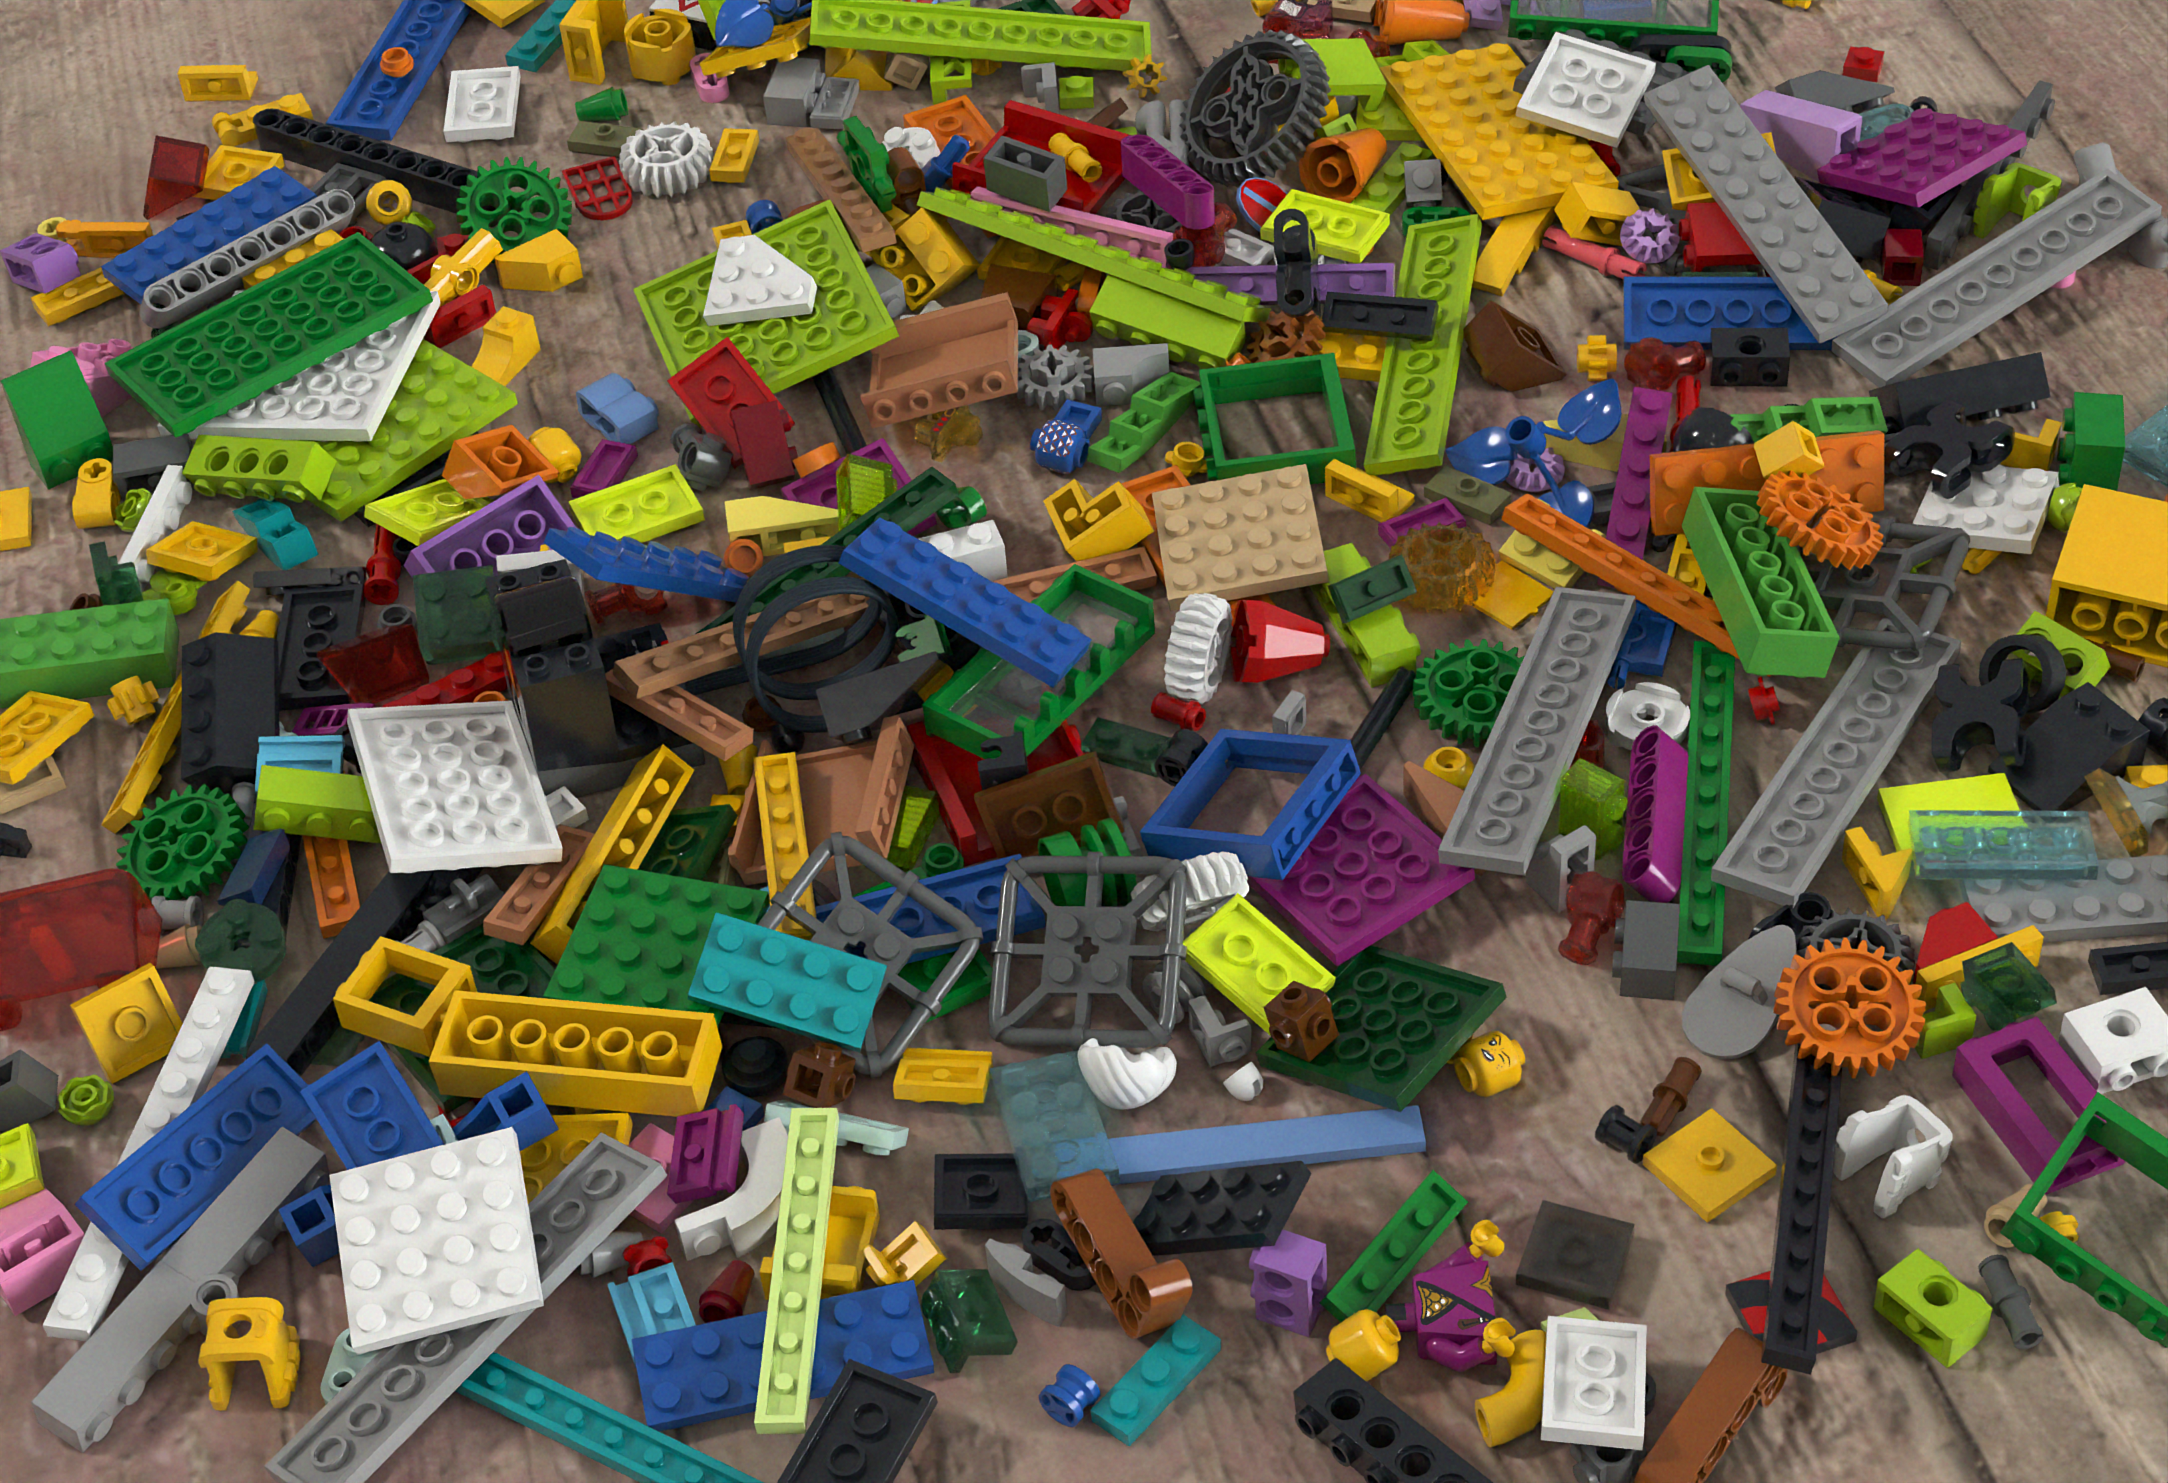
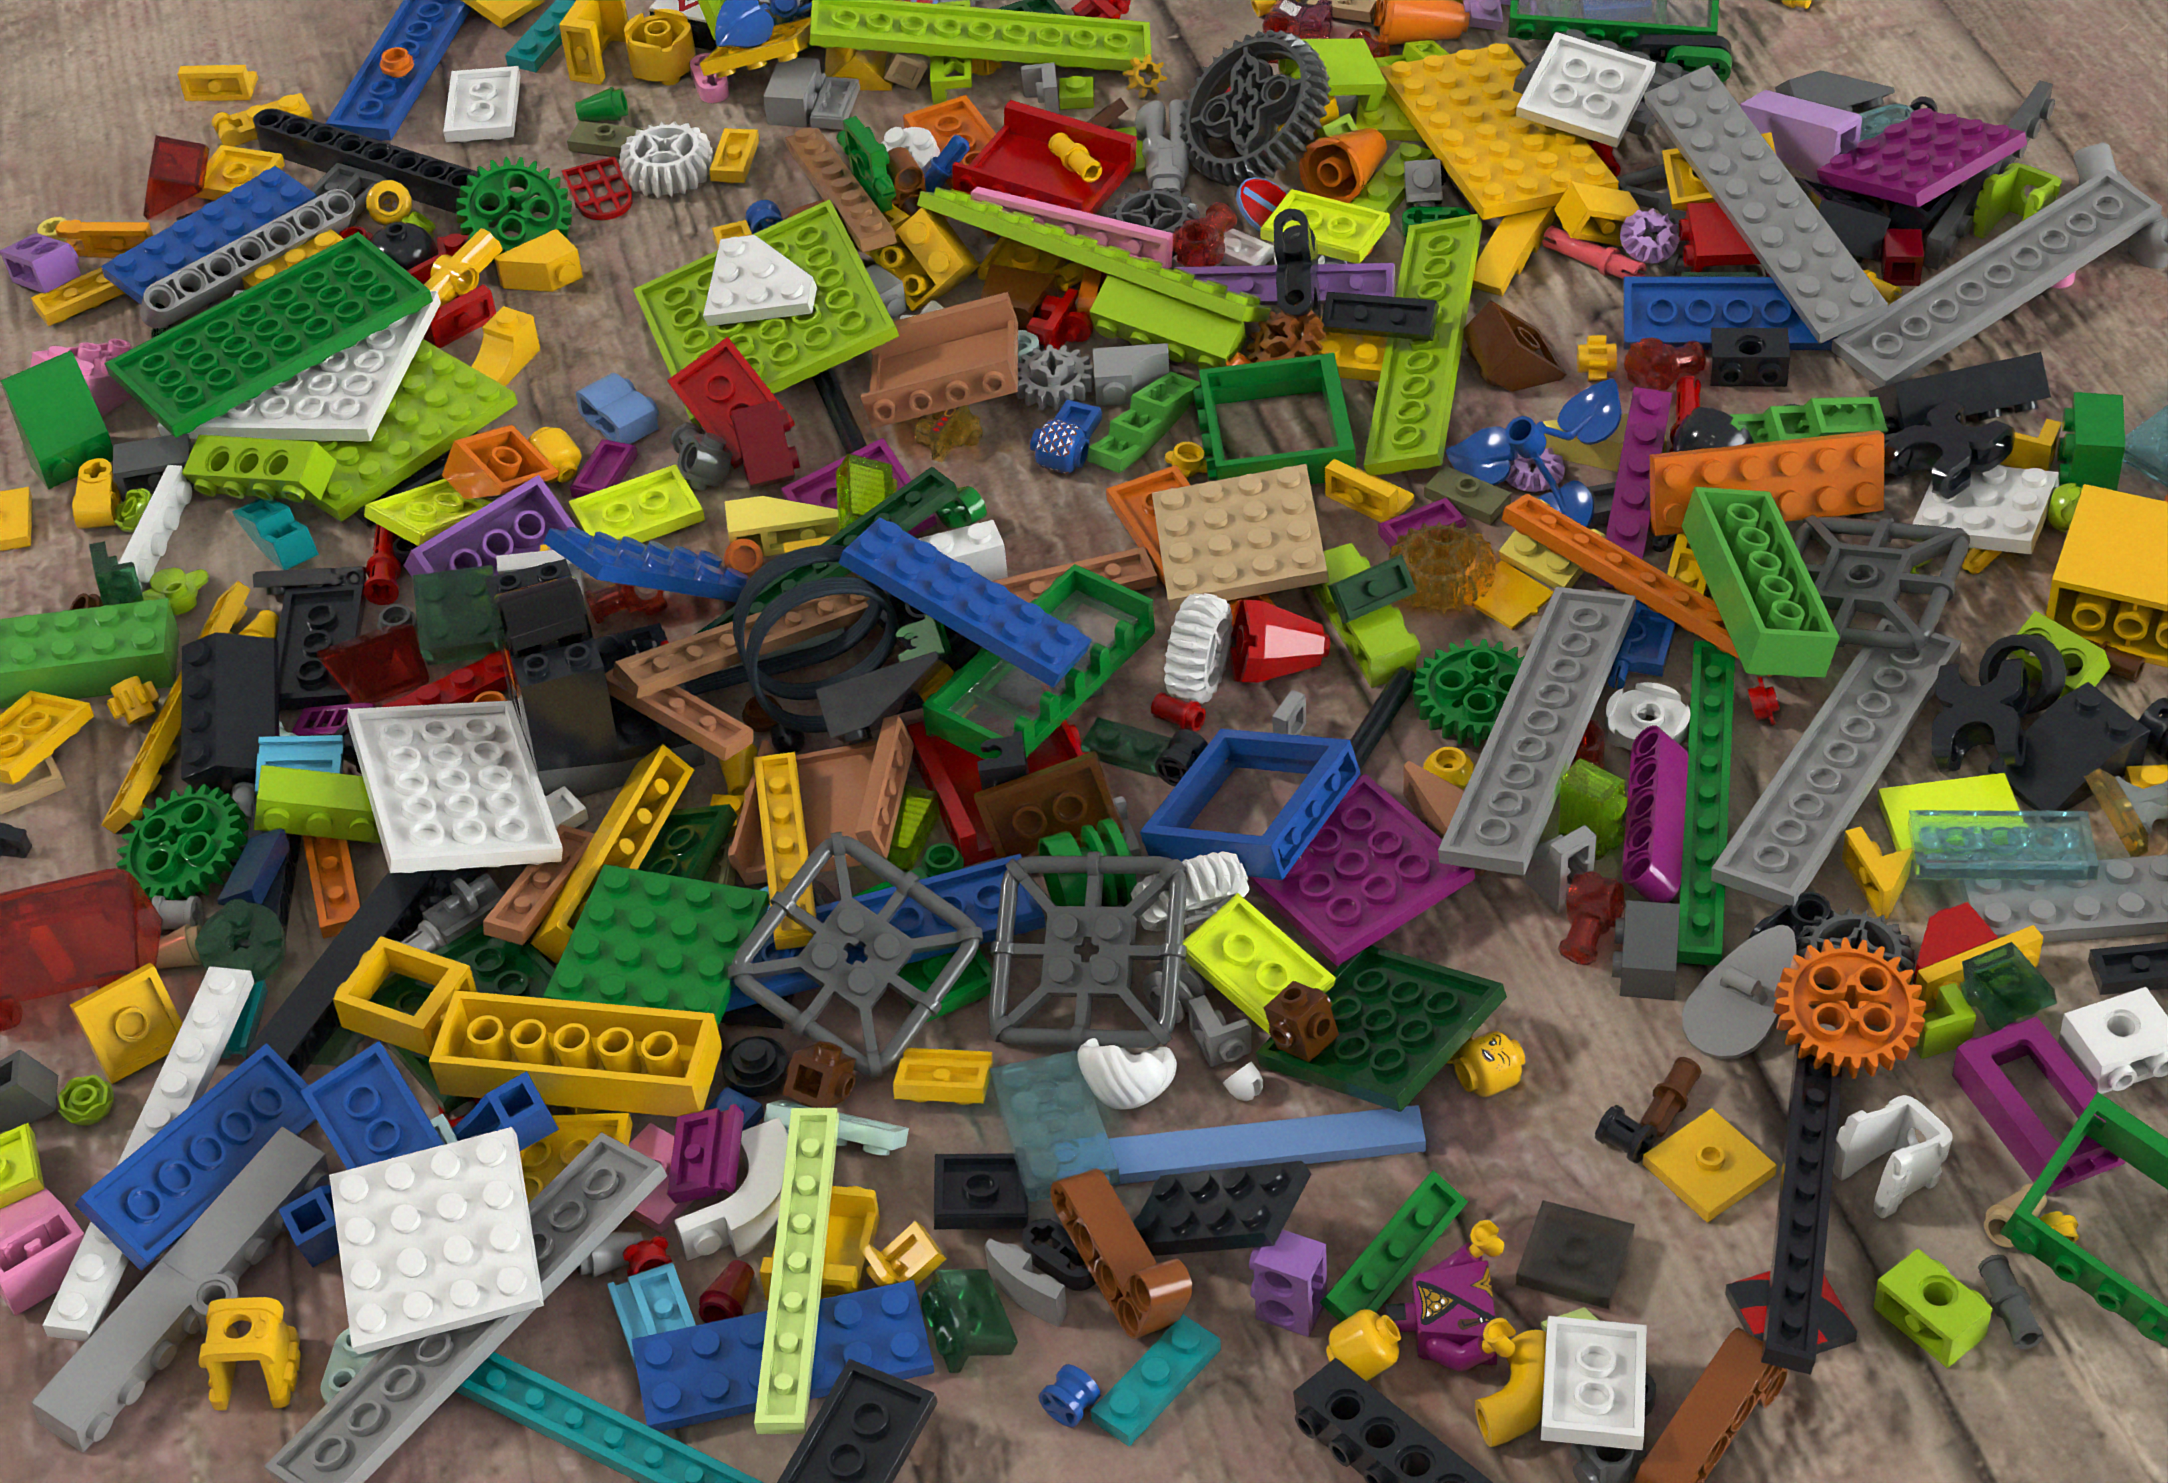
yellow plate [146,521,258,581] -> none
teal plate [688,912,887,1053] -> none
orange beam [793,441,841,478] -> none
dark grey brick [983,136,1067,212] -> none
yellow brick [1043,479,1154,562] -> none
magenta beam [1121,135,1215,229] -> none
black hinge [1164,239,1195,271] -> none
yellow panel [1754,421,1825,480] -> none
orange gear [1756,470,1884,570] -> none
red plate [1842,46,1885,83] -> none

